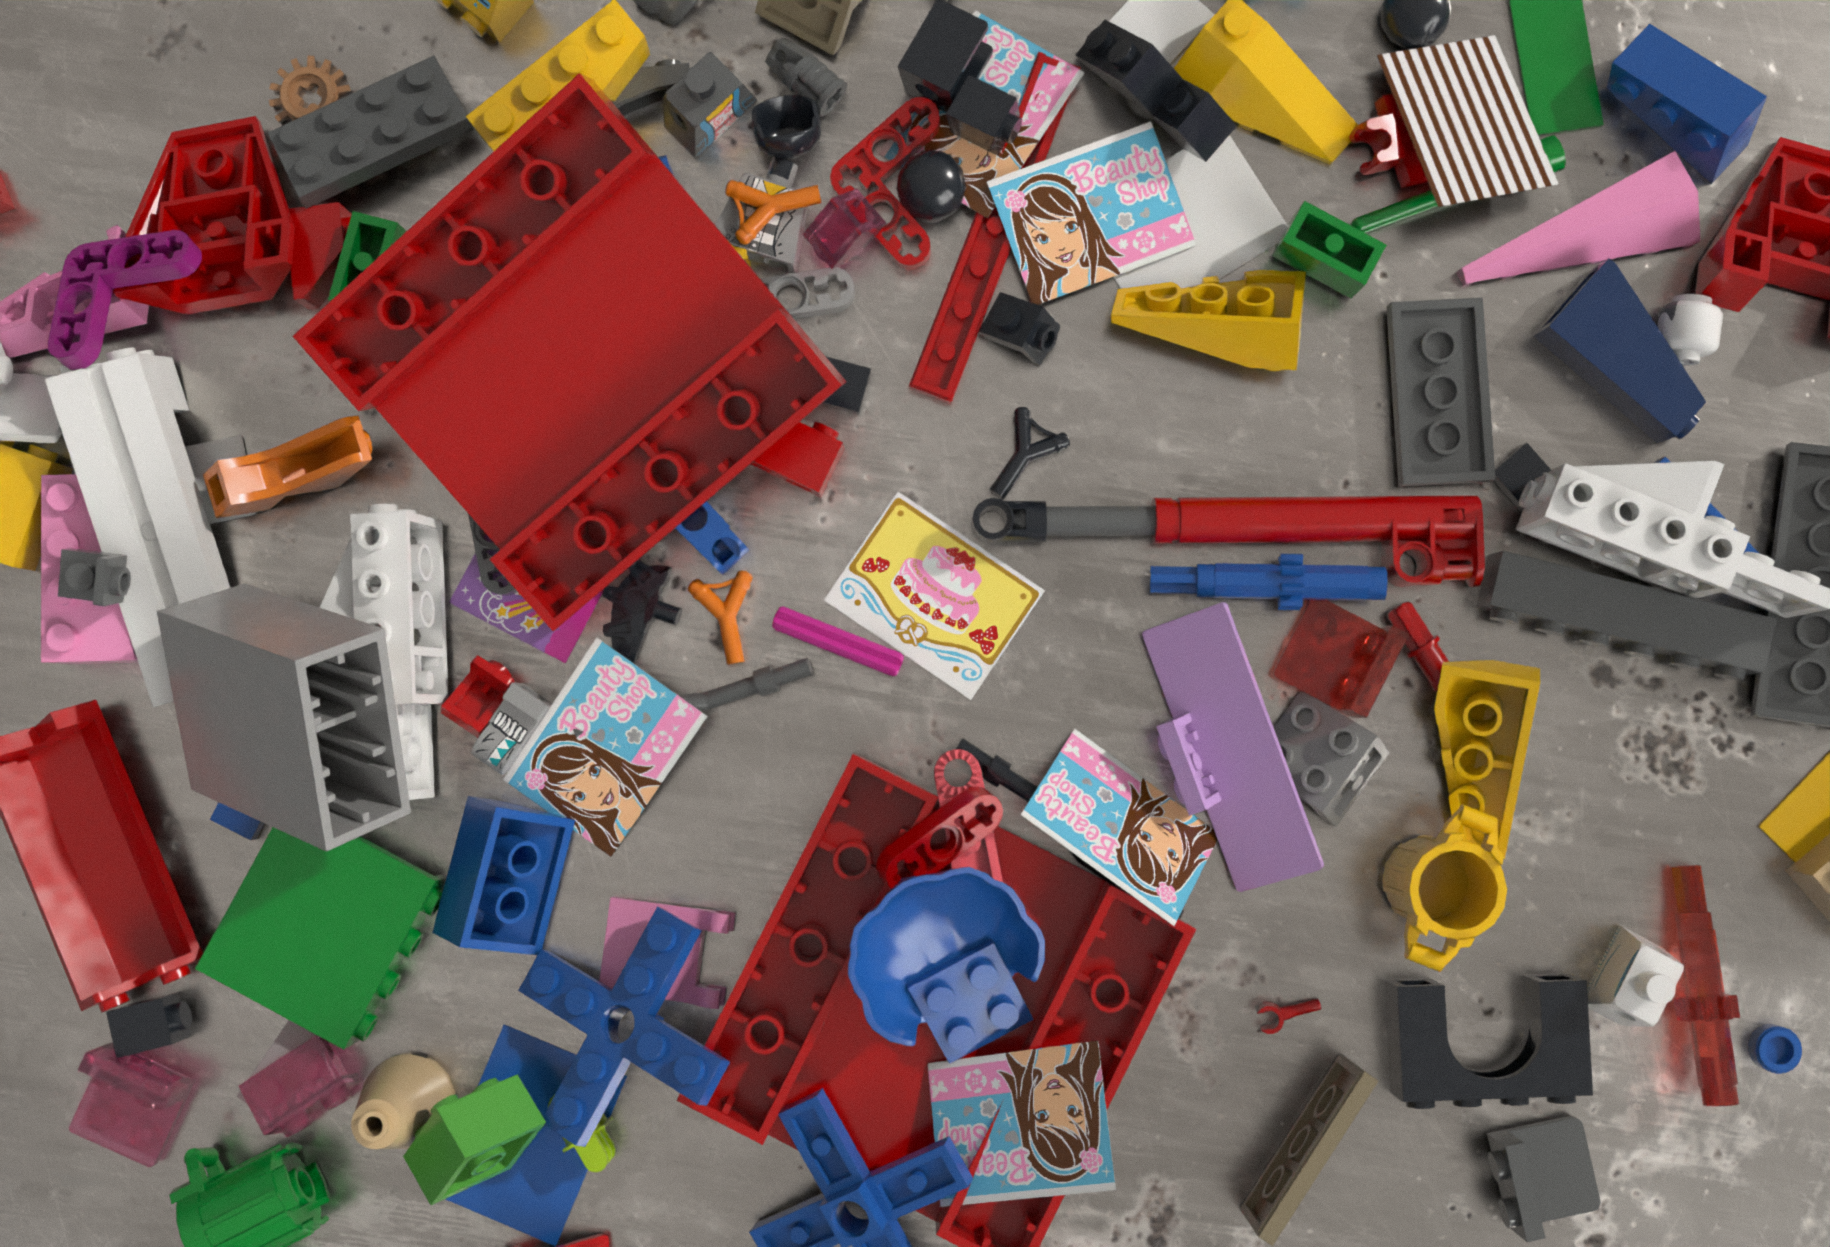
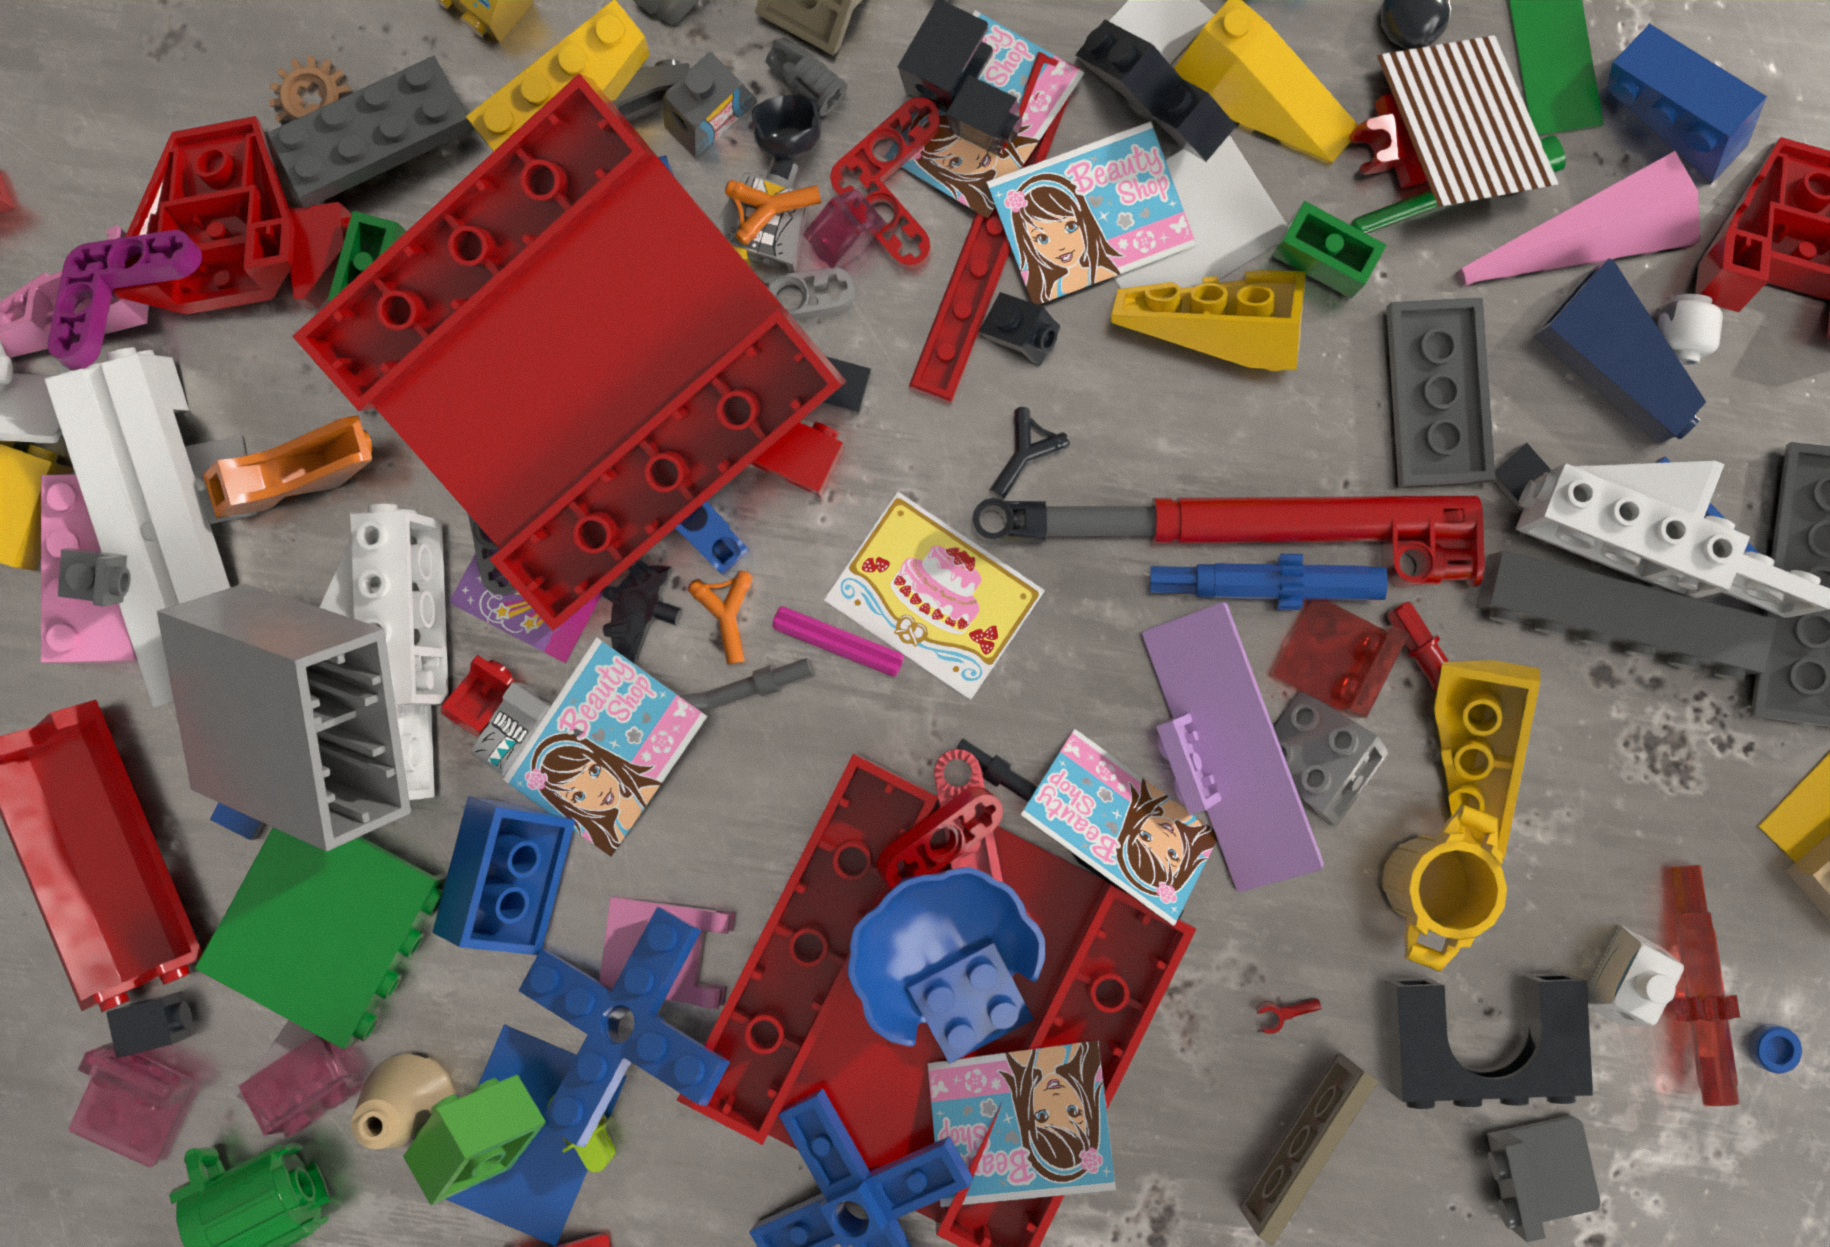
black hair [896,149,966,224] -> none

